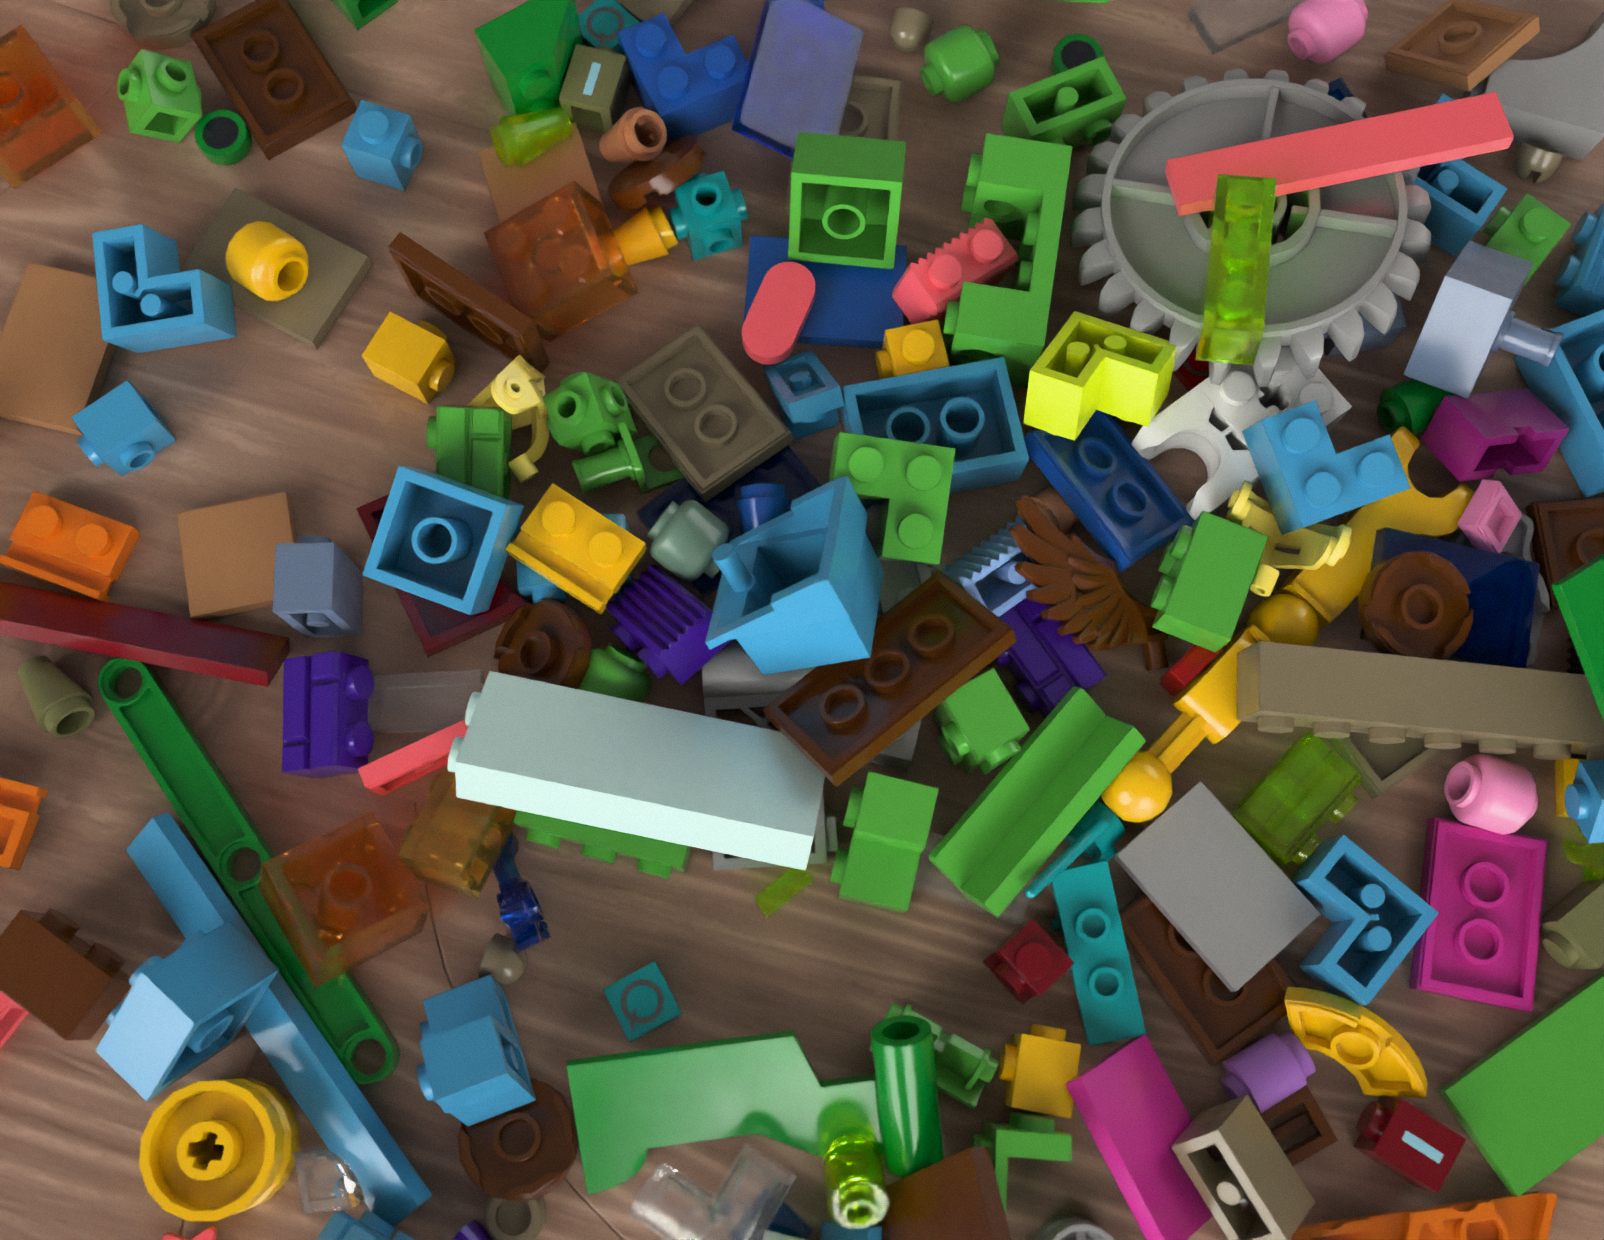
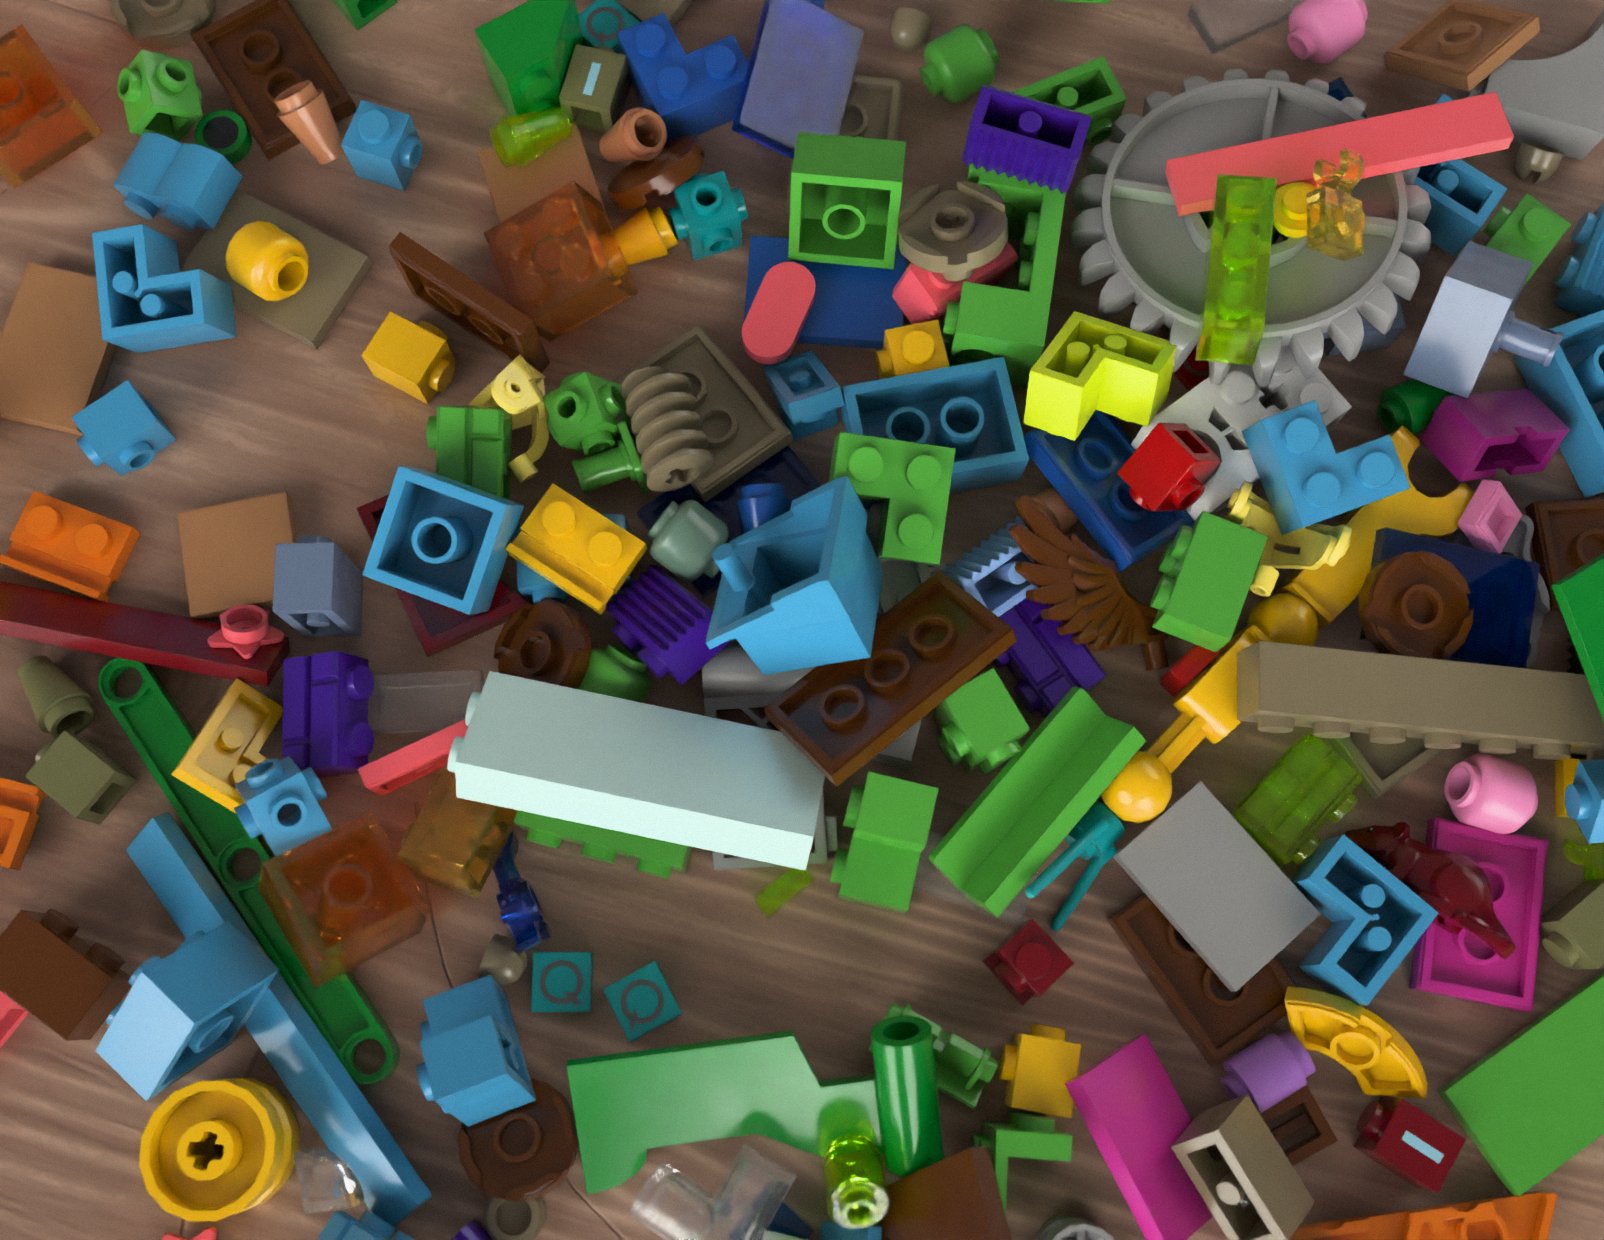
tile [1050,34,1104,75] -> none
teal plate [1050,859,1146,1046] -> none
none -> olive brick [25,730,138,825]
none -> dark azure brick [113,132,243,231]
none -> yellow plate [171,678,283,813]
none -> coral plate [207,605,284,659]
none -> dark azure brick [234,756,333,861]
none -> nougat cone [274,80,344,165]
none -> teal tile [531,952,594,1012]
none -> dark tan piece [621,366,714,492]
none -> dark tan plate [898,181,1008,281]
none -> dark purple brick [962,84,1092,194]
none -> red brick [1117,423,1222,511]
none -> yellow plate [1268,182,1328,238]
none -> clear yellow plate [1306,148,1365,262]
none -> dark red animal [1345,822,1515,959]

